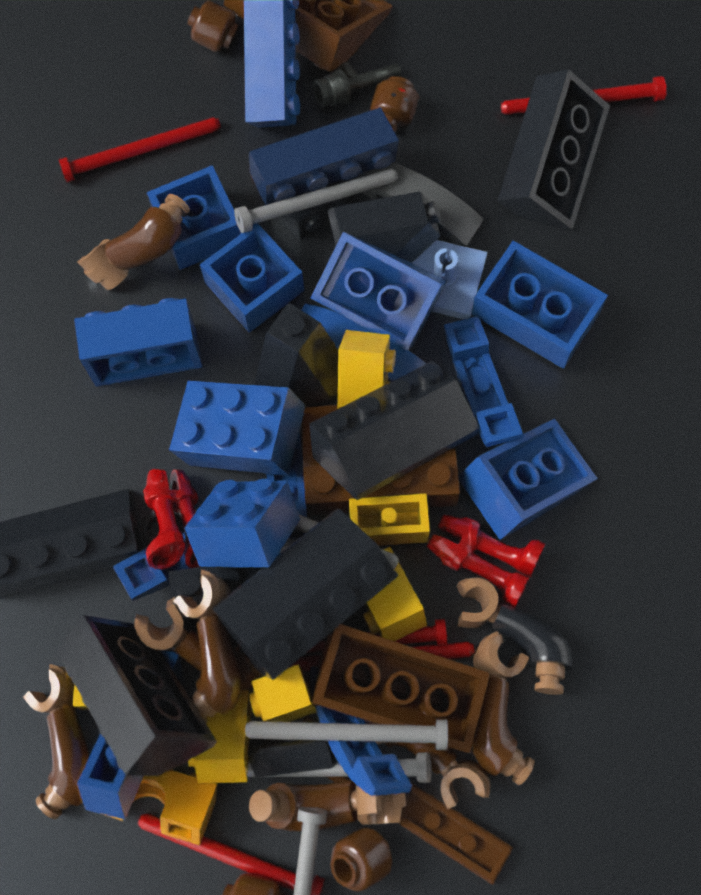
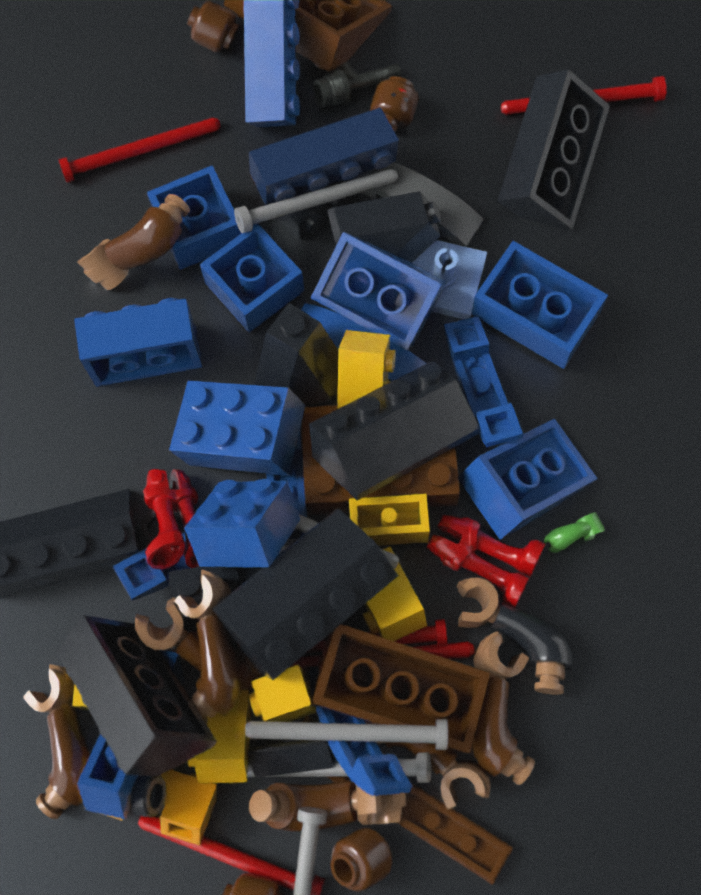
none -> black tile [131,775,166,817]
none -> bright green arm [544,512,605,553]

